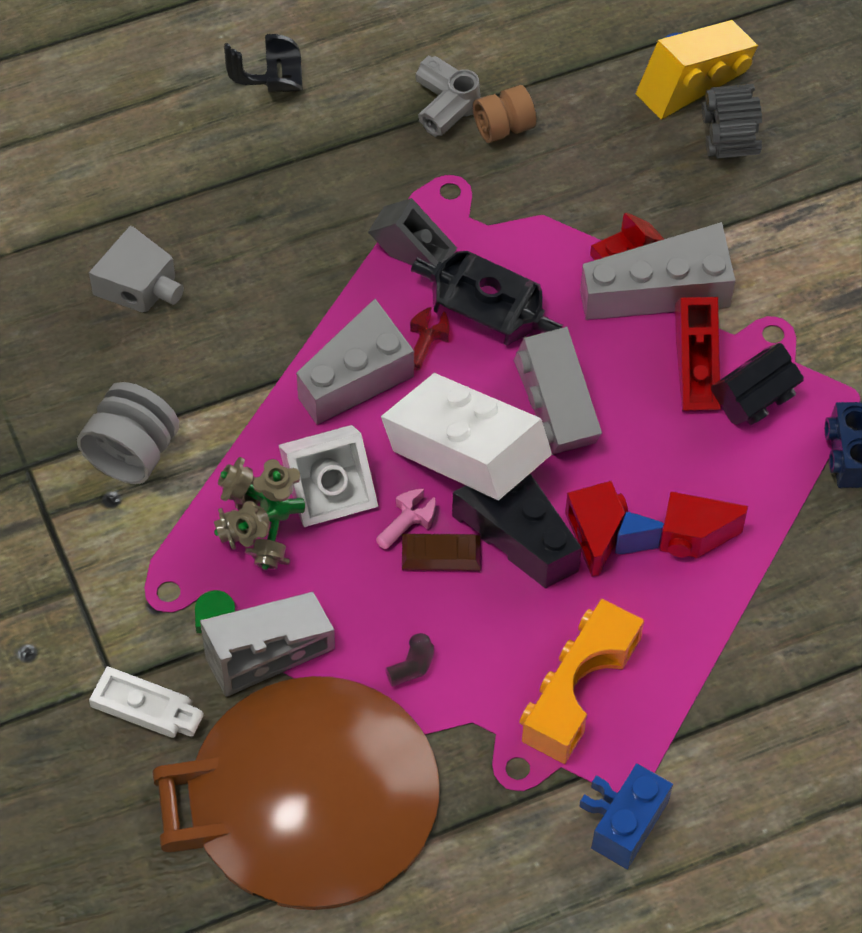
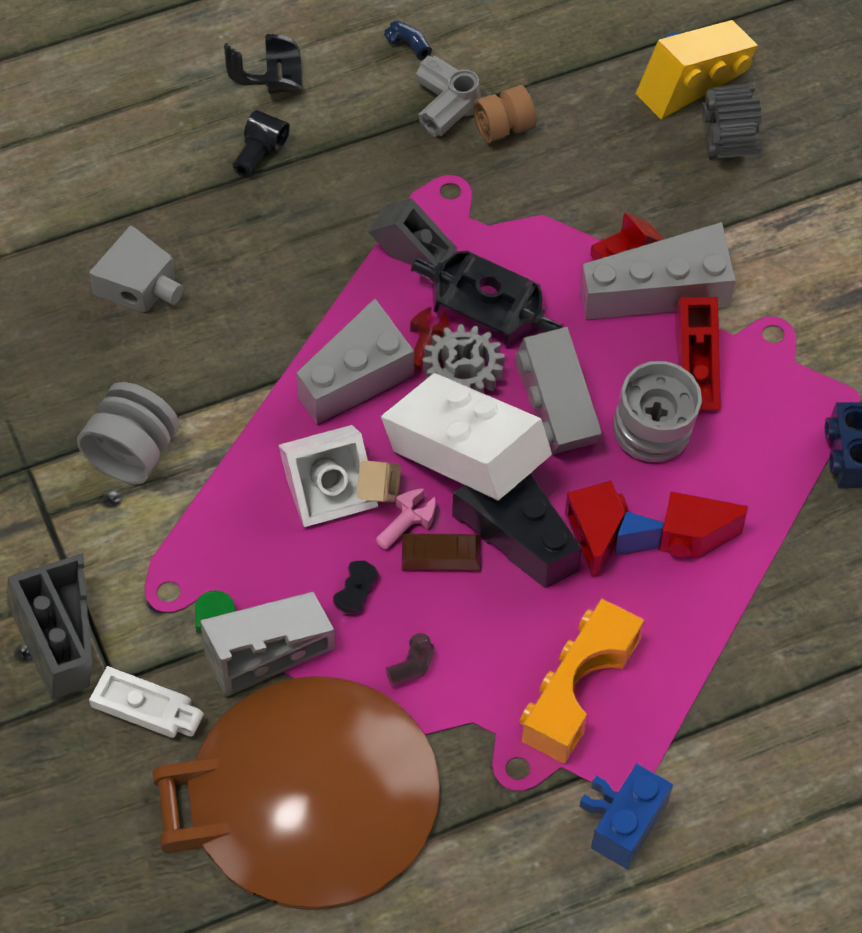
dark tan plant [214,457,305,570] -> none
black brick [711,343,804,425] -> none
none -> dark grey wedge [7,553,92,700]
none -> black pin [232,110,290,178]
none -> black piece [333,561,379,615]
none -> tan slope [357,461,401,503]
none -> dark blue arm [384,20,432,60]
none -> light grey gear [423,324,504,394]
none -> light grey wheel [612,361,702,462]

